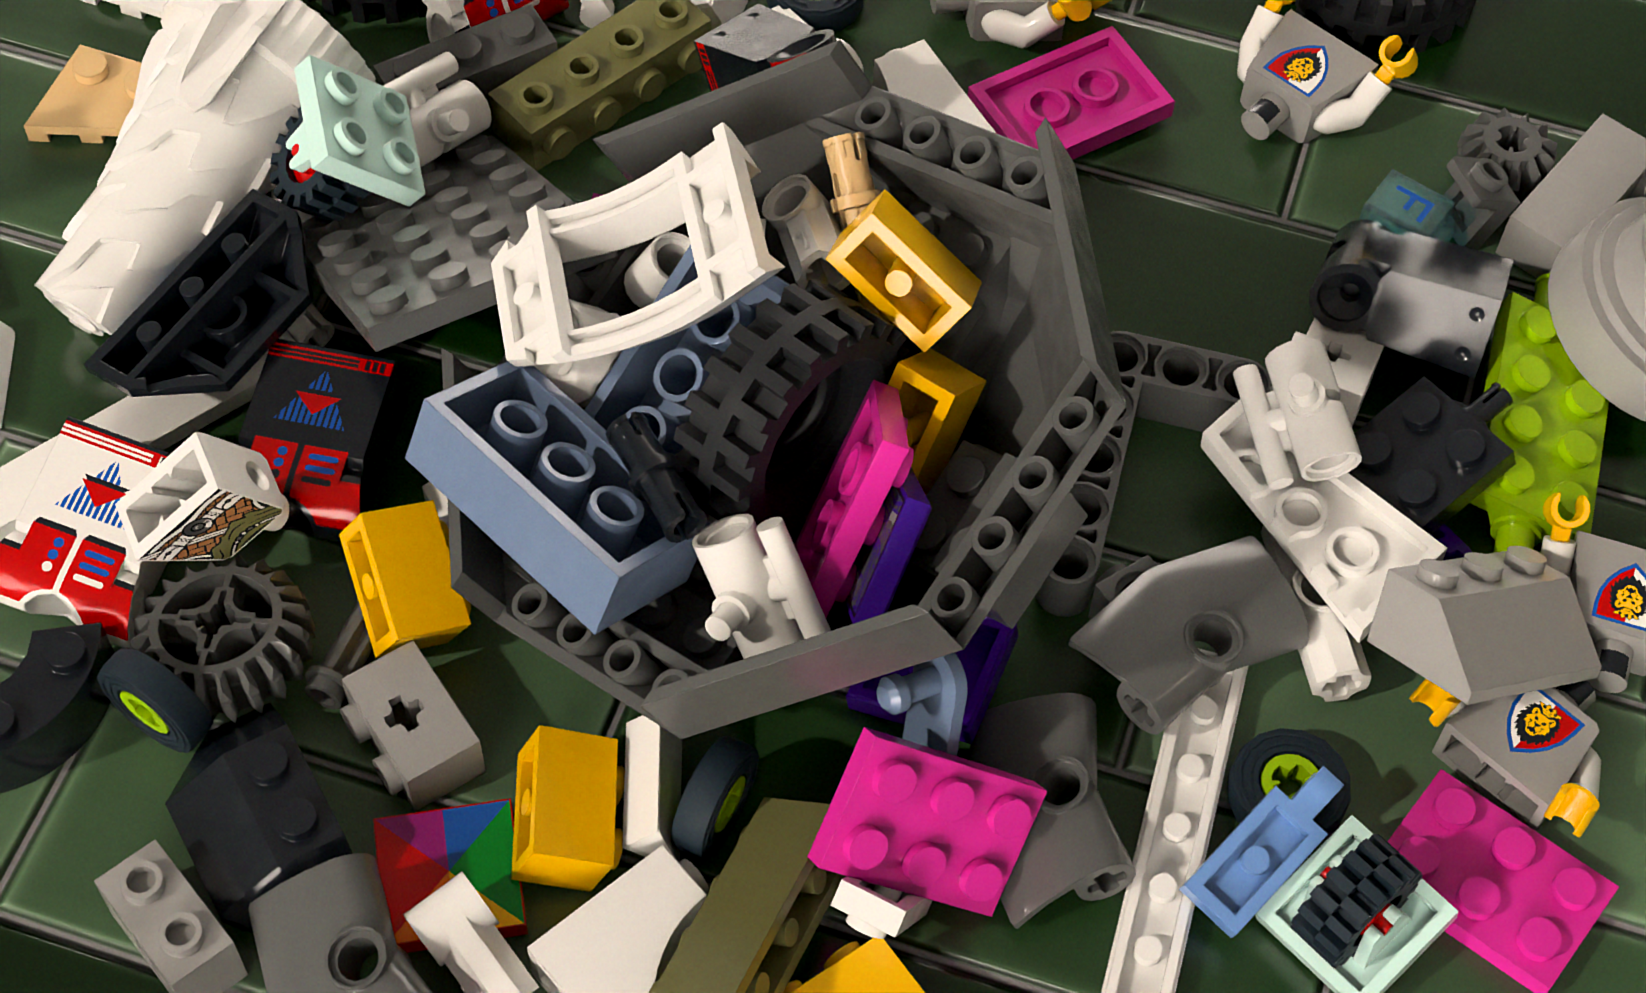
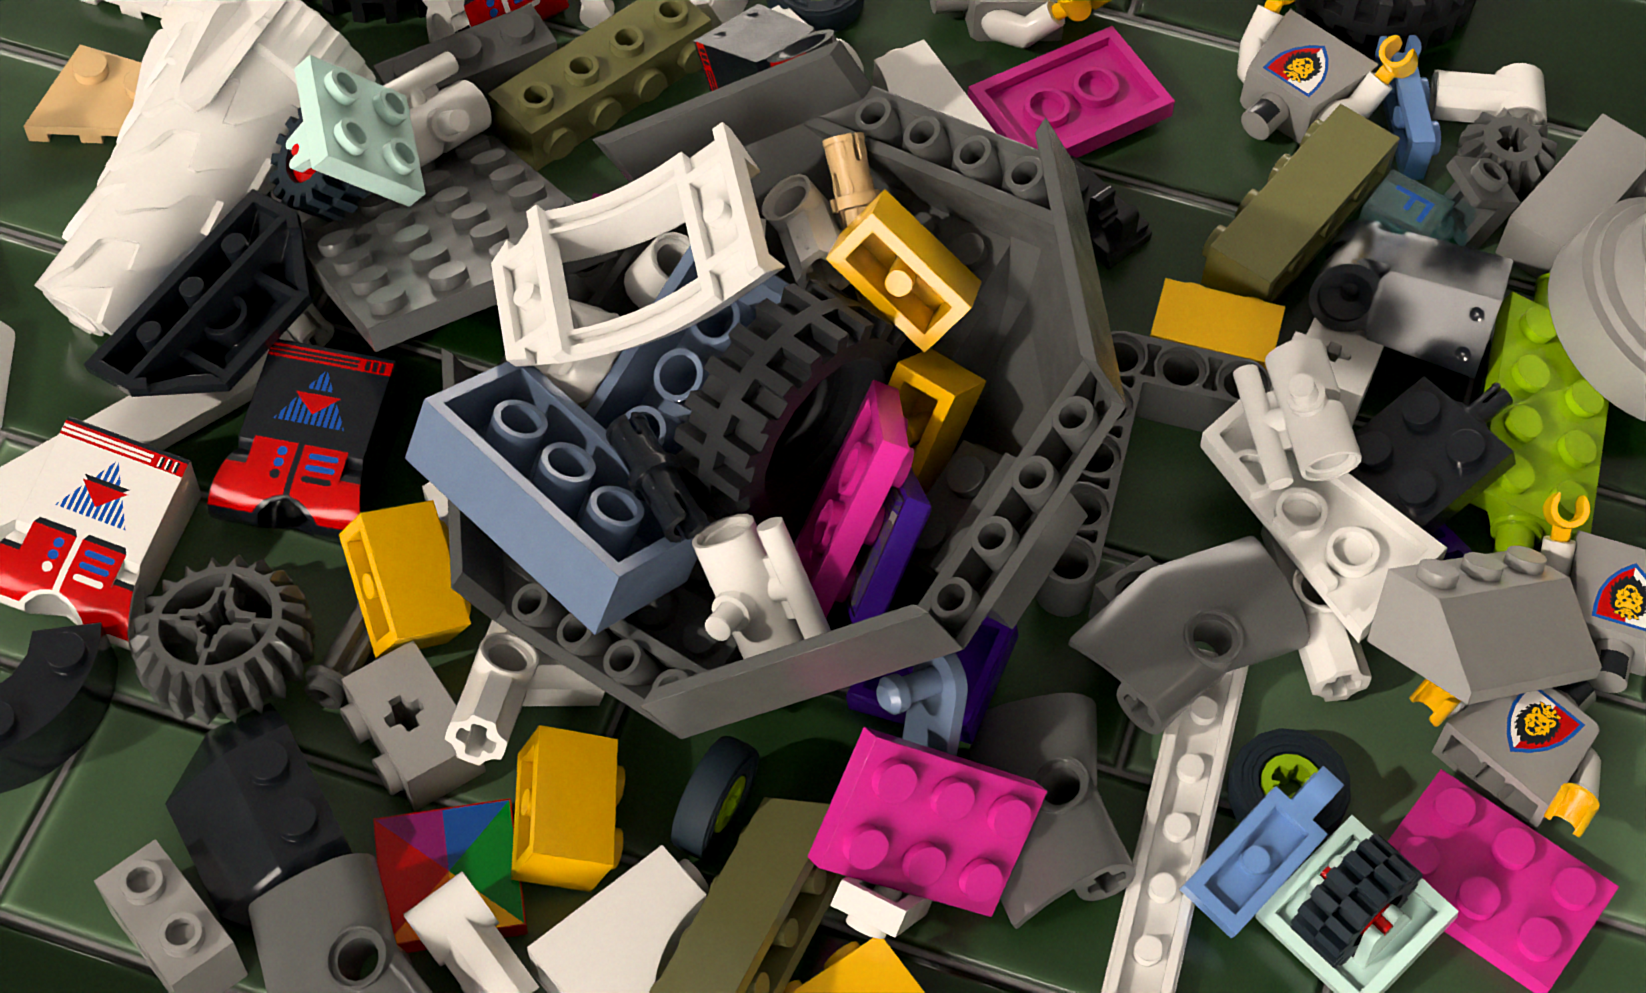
black bush [97,648,213,753] -> none
white torso [115,431,289,561] -> none
white slope [622,715,682,863] -> none
none -> white piece [445,620,605,766]
none -> black plate [1070,155,1152,269]
none -> yellow brick [1150,278,1285,372]
none -> olive brick [1201,104,1400,304]
none -> medium blue plate [1374,35,1441,180]
none -> white piece [1428,63,1547,126]

